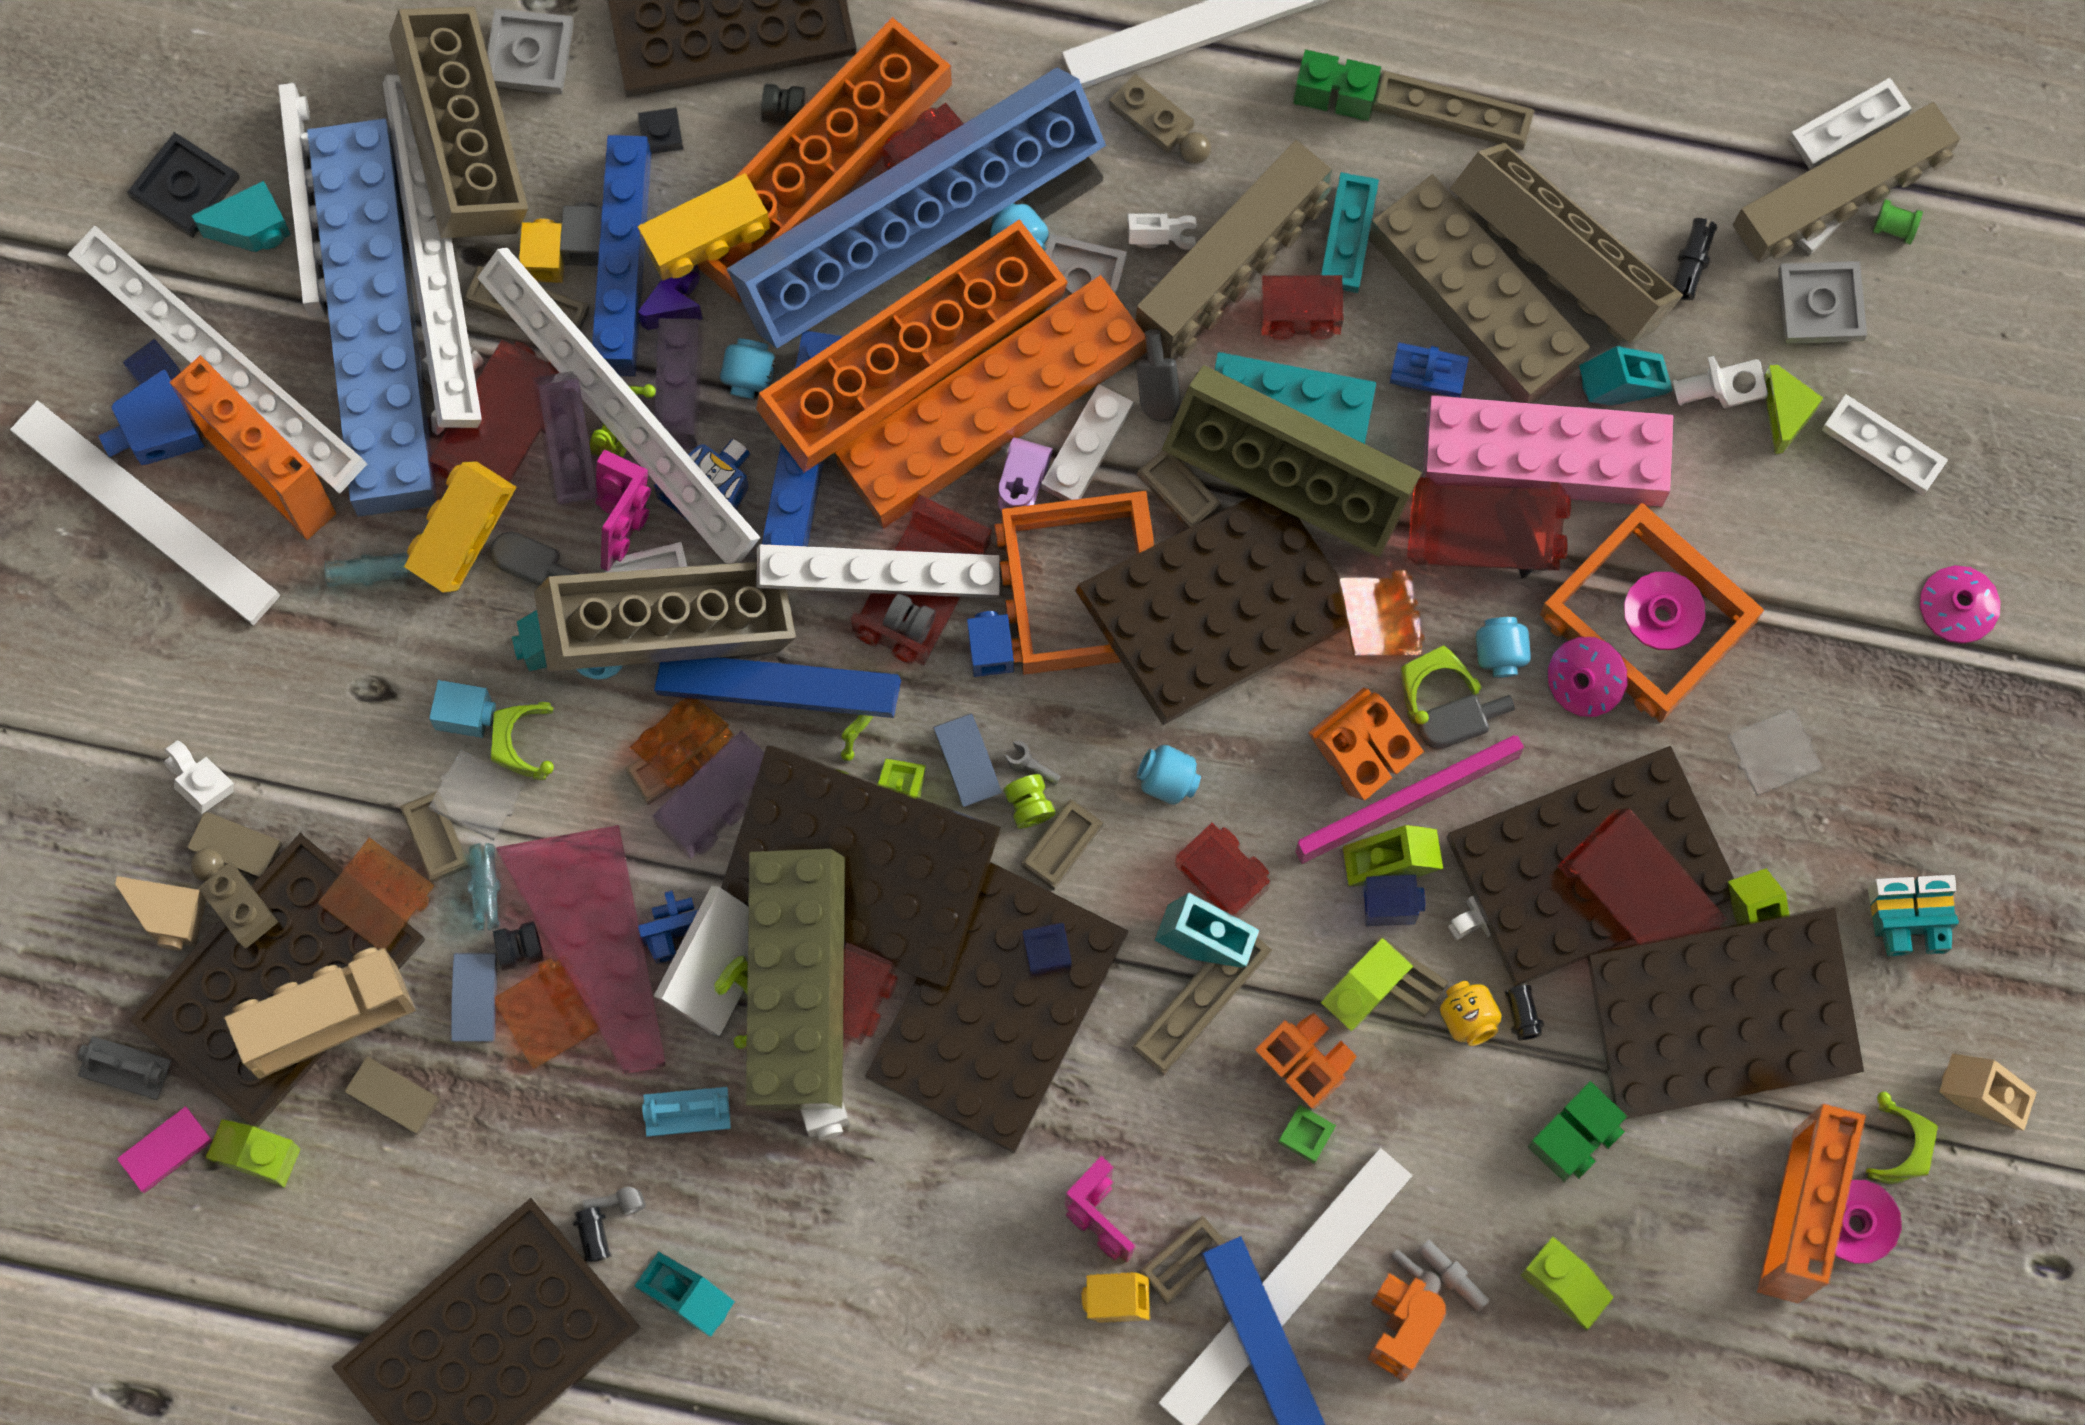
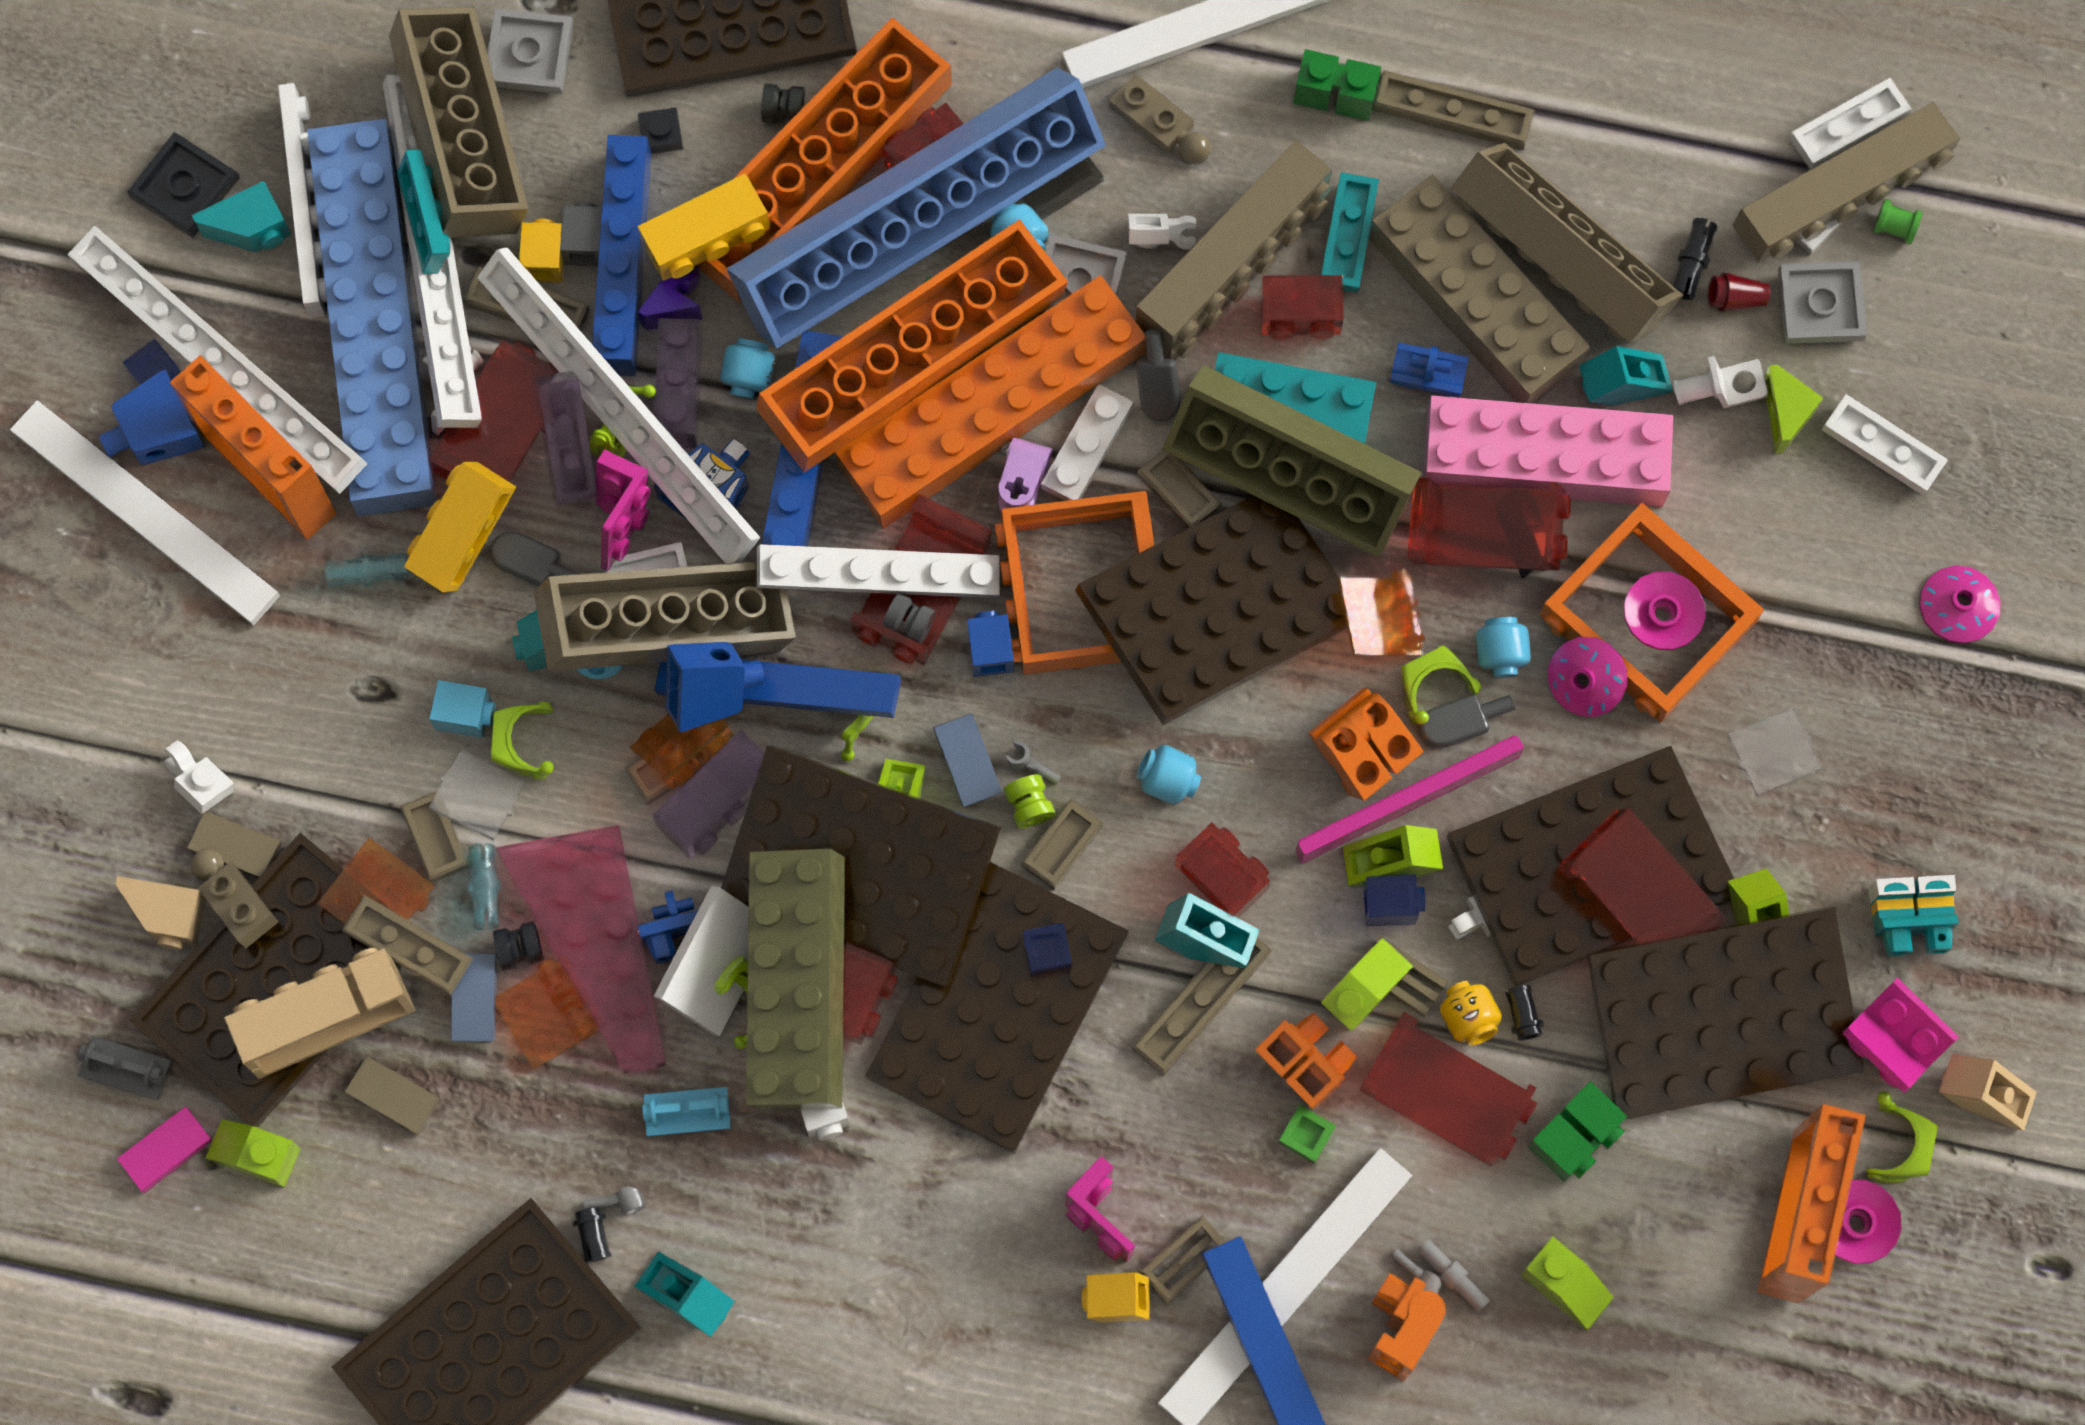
none -> dark tan tile [342,895,474,995]
none -> teal plate [397,150,450,275]
none -> blue torso [666,642,764,732]
none -> clear red panel [1359,1012,1537,1166]
none -> dark red cone [1708,272,1770,312]
none -> dark pink bracket [1843,978,1959,1093]

